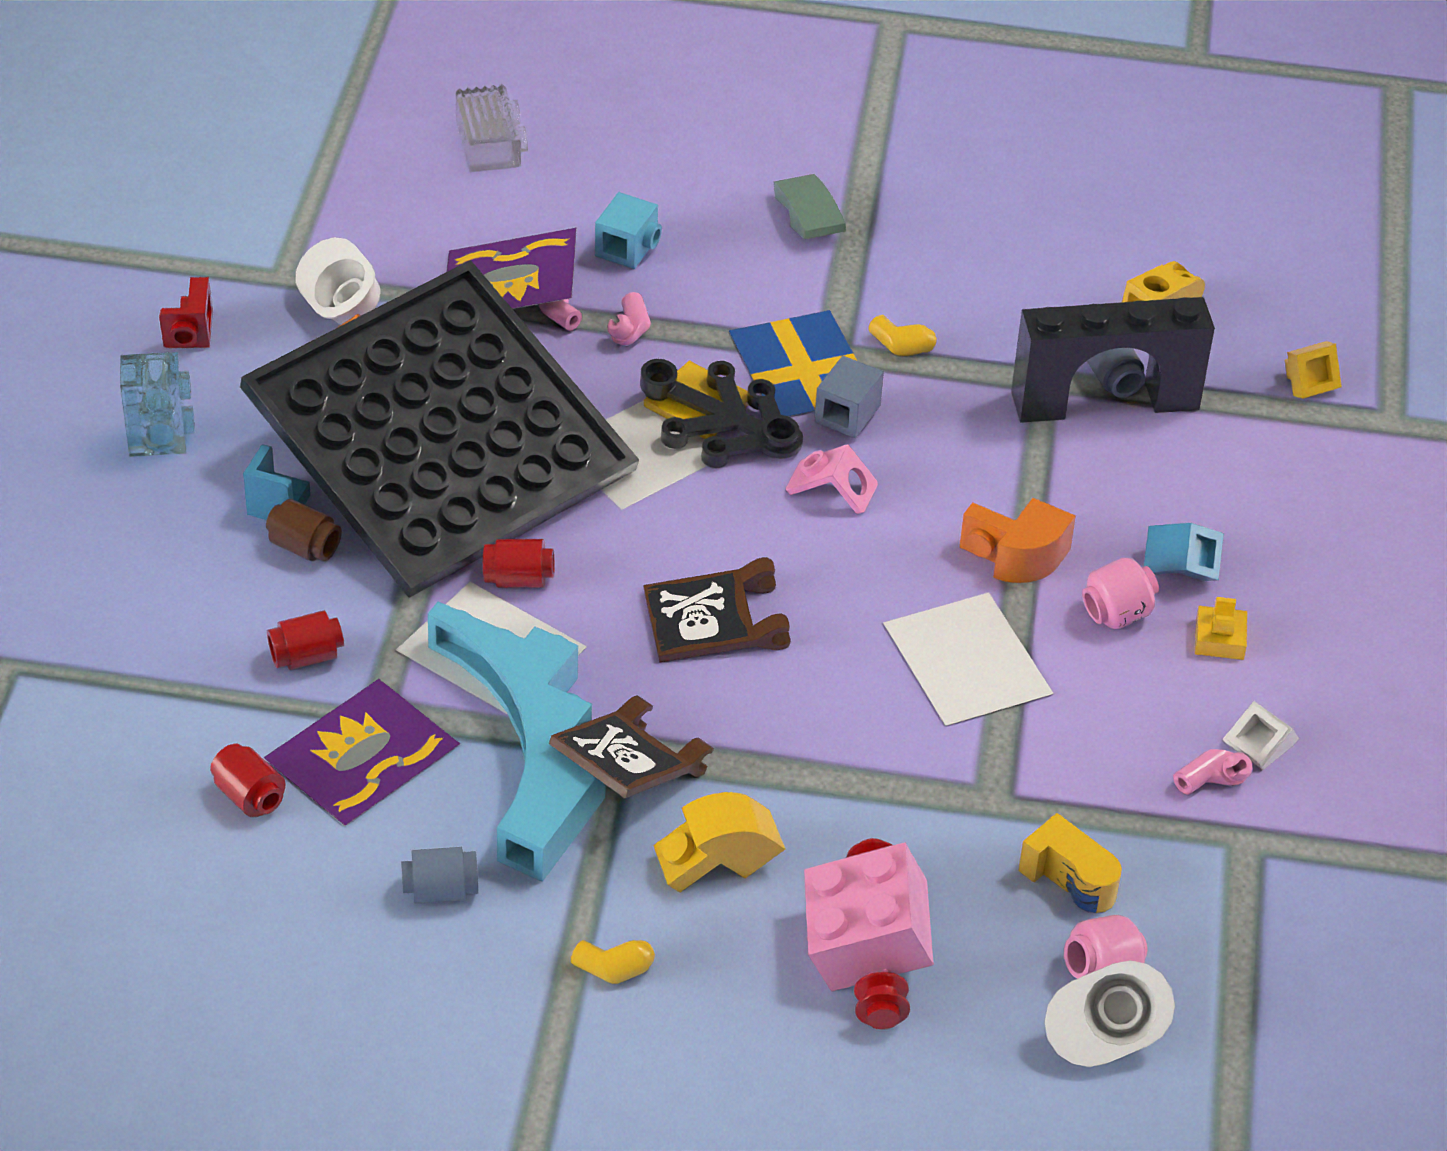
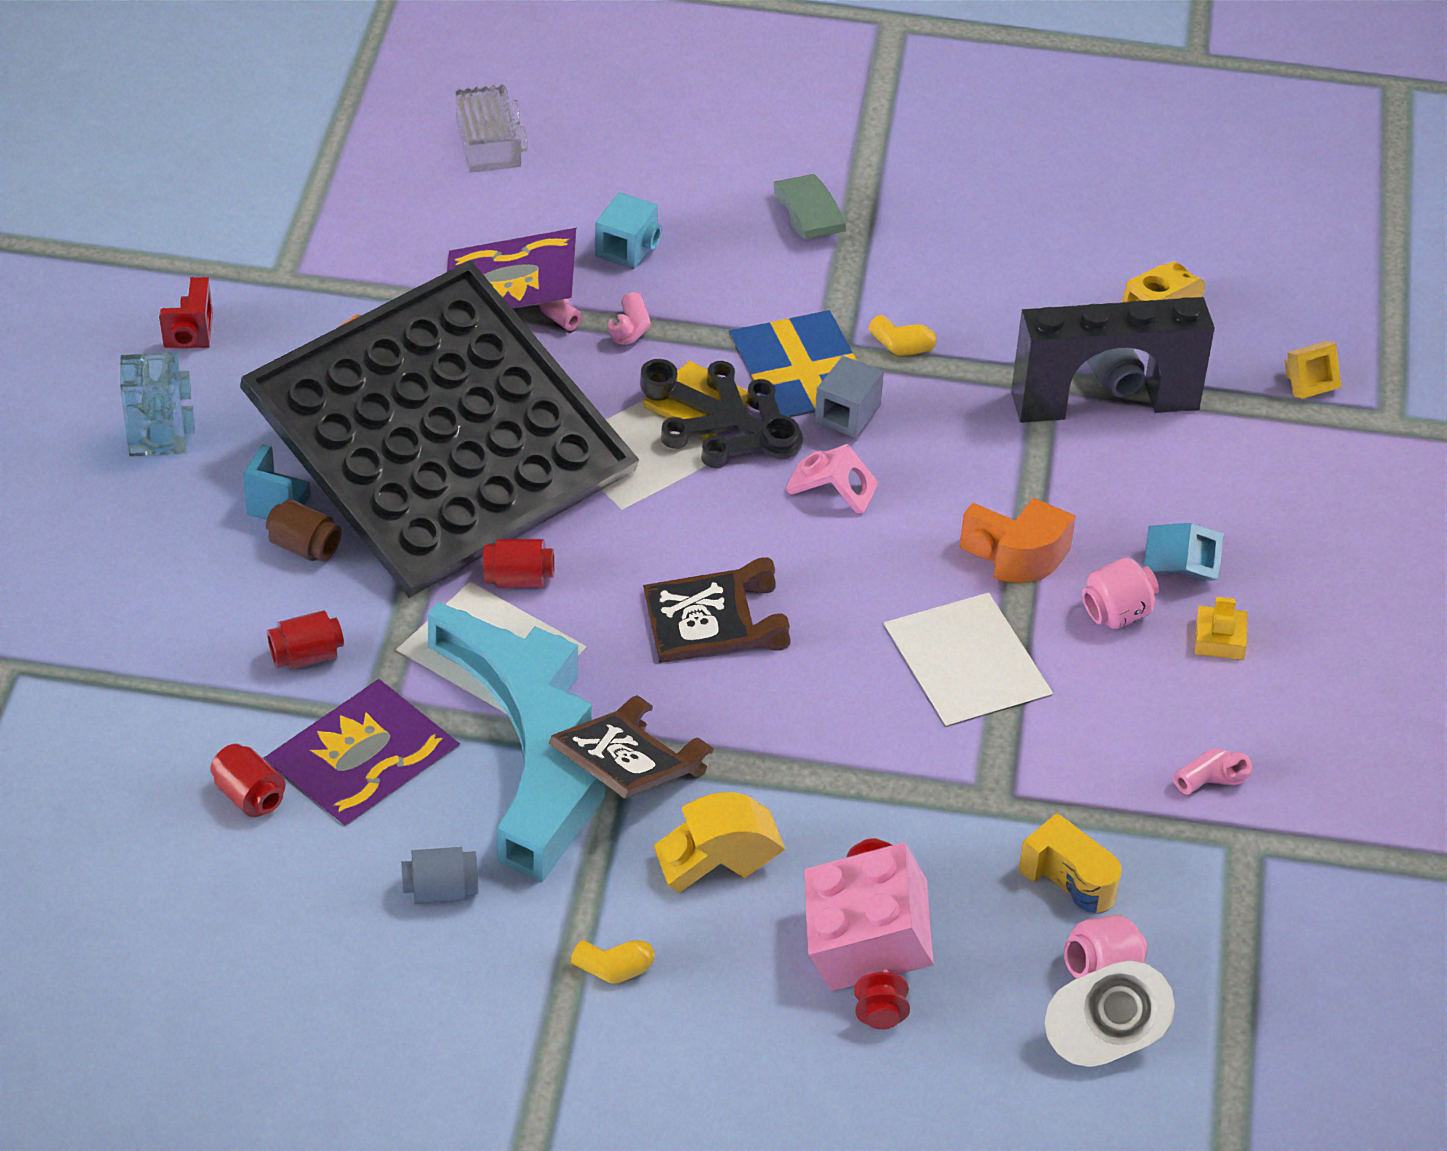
white piece [295,237,381,325] -> none
white slope [1222,701,1299,770] -> none

